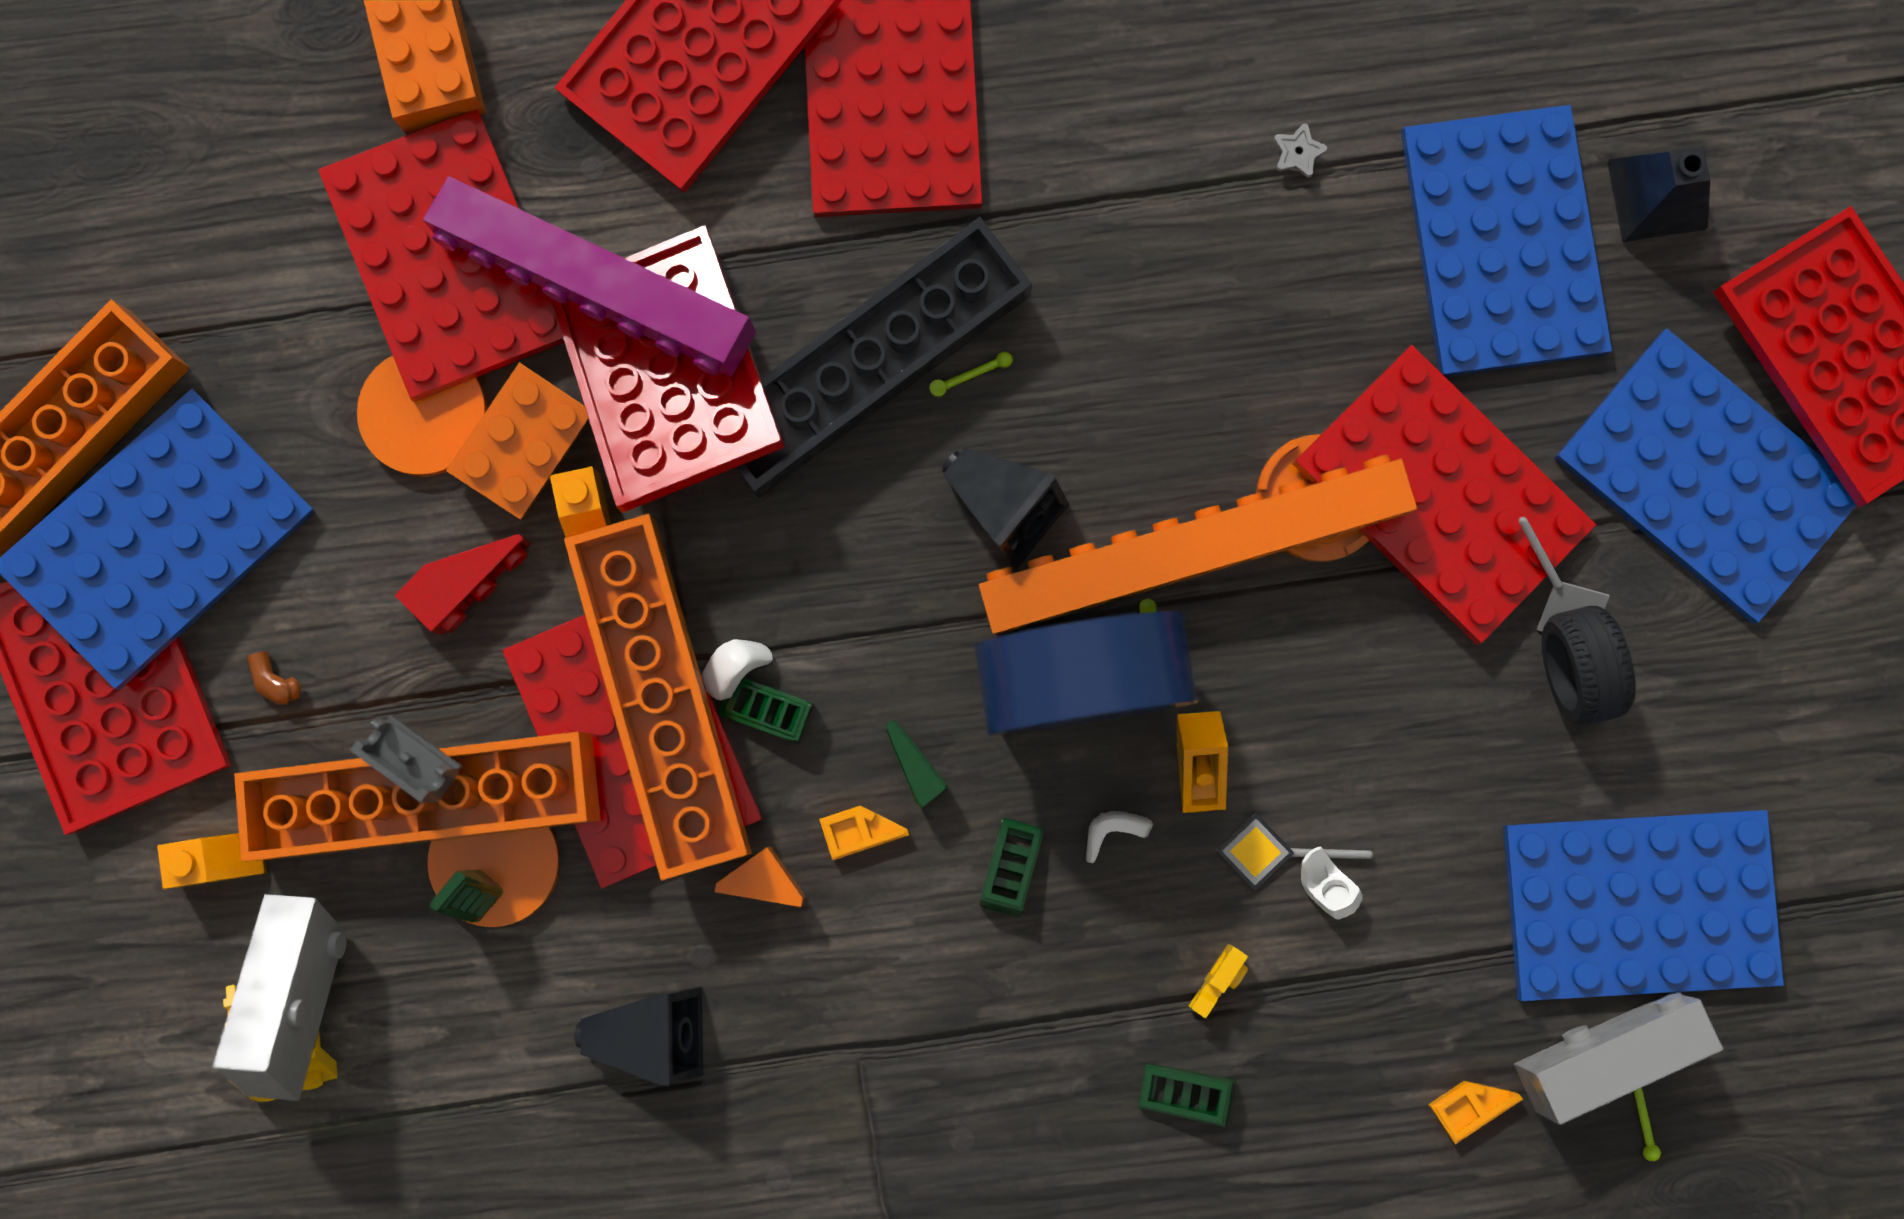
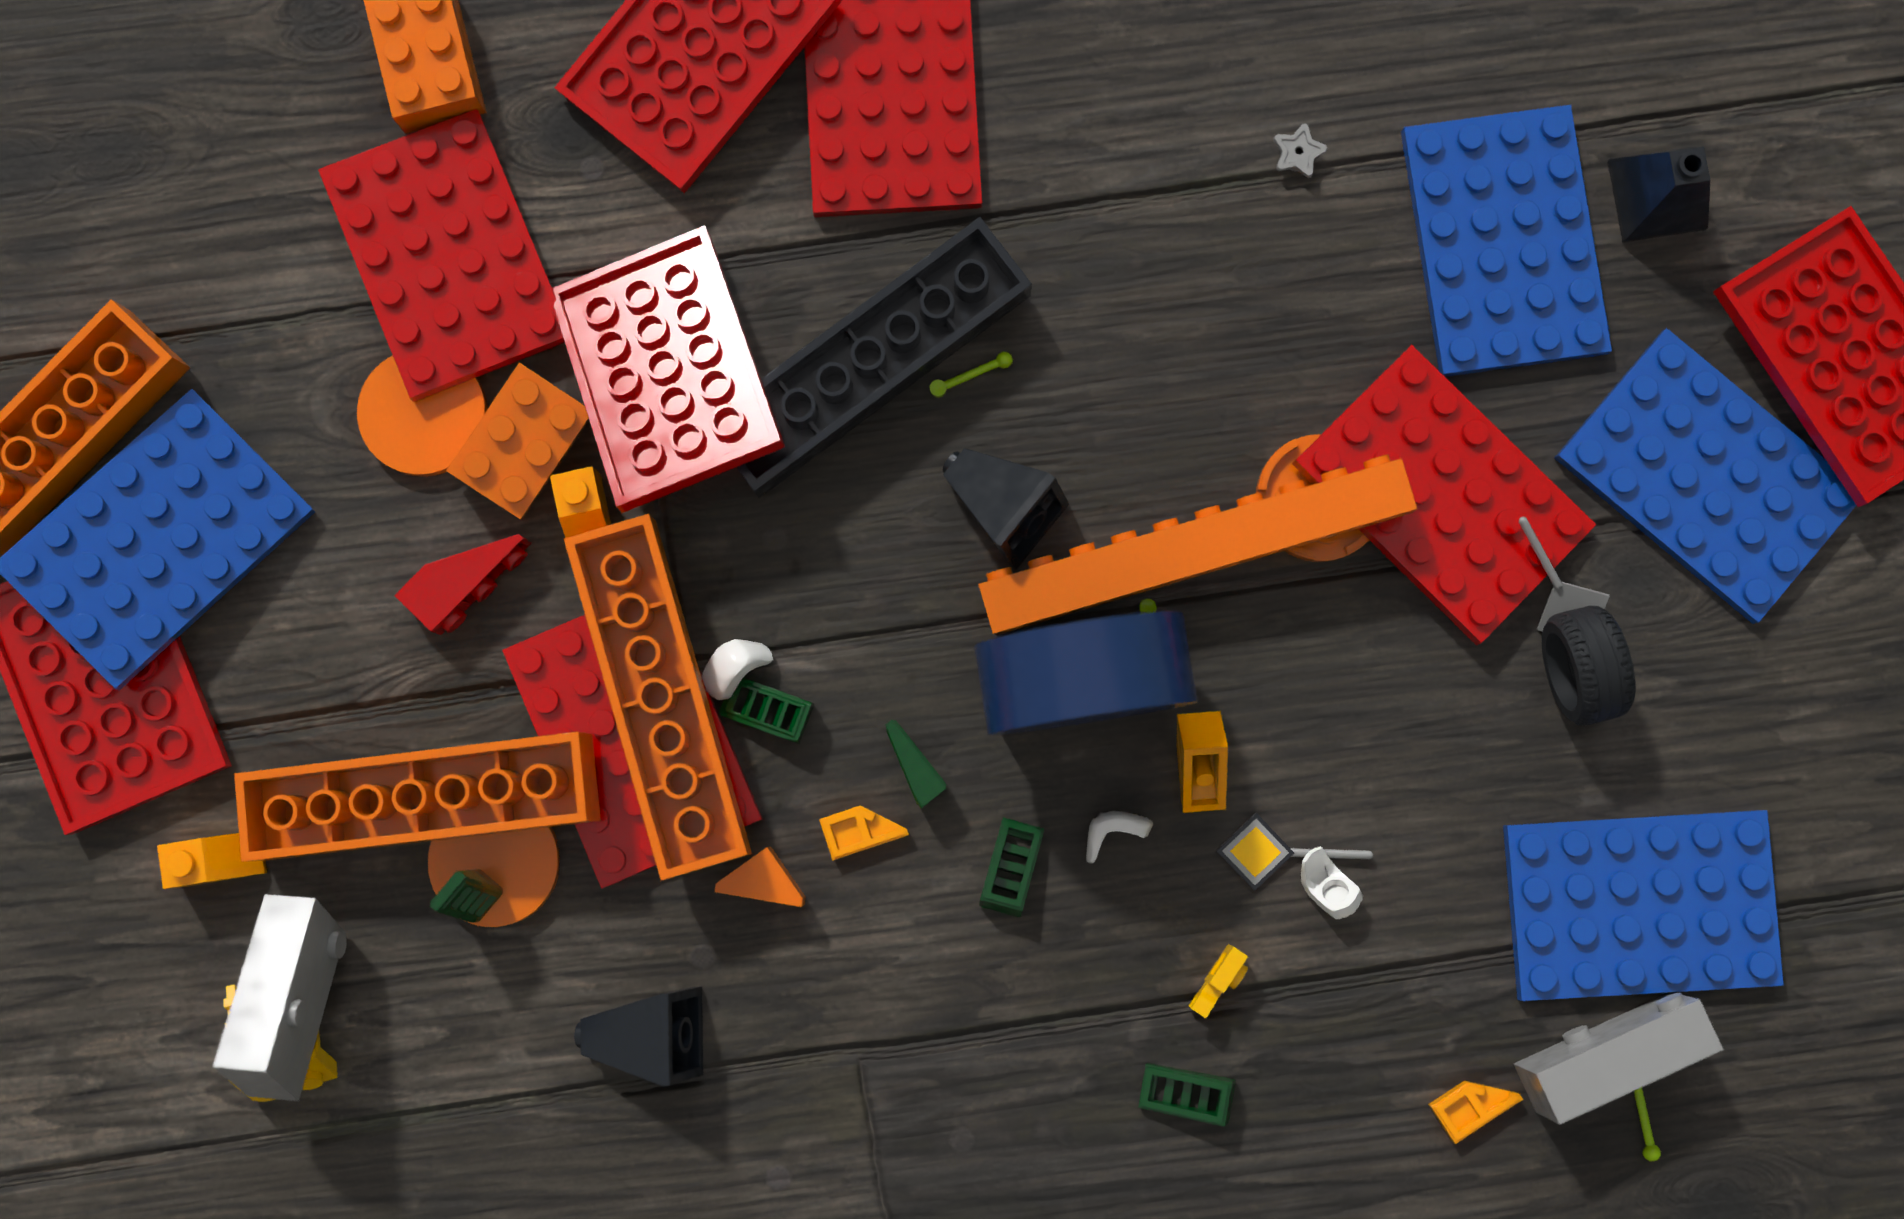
dark orange arm [246,651,301,705] -> none
dark grey hinge [350,715,463,803] -> none
magenta brick [423,176,757,377] -> none

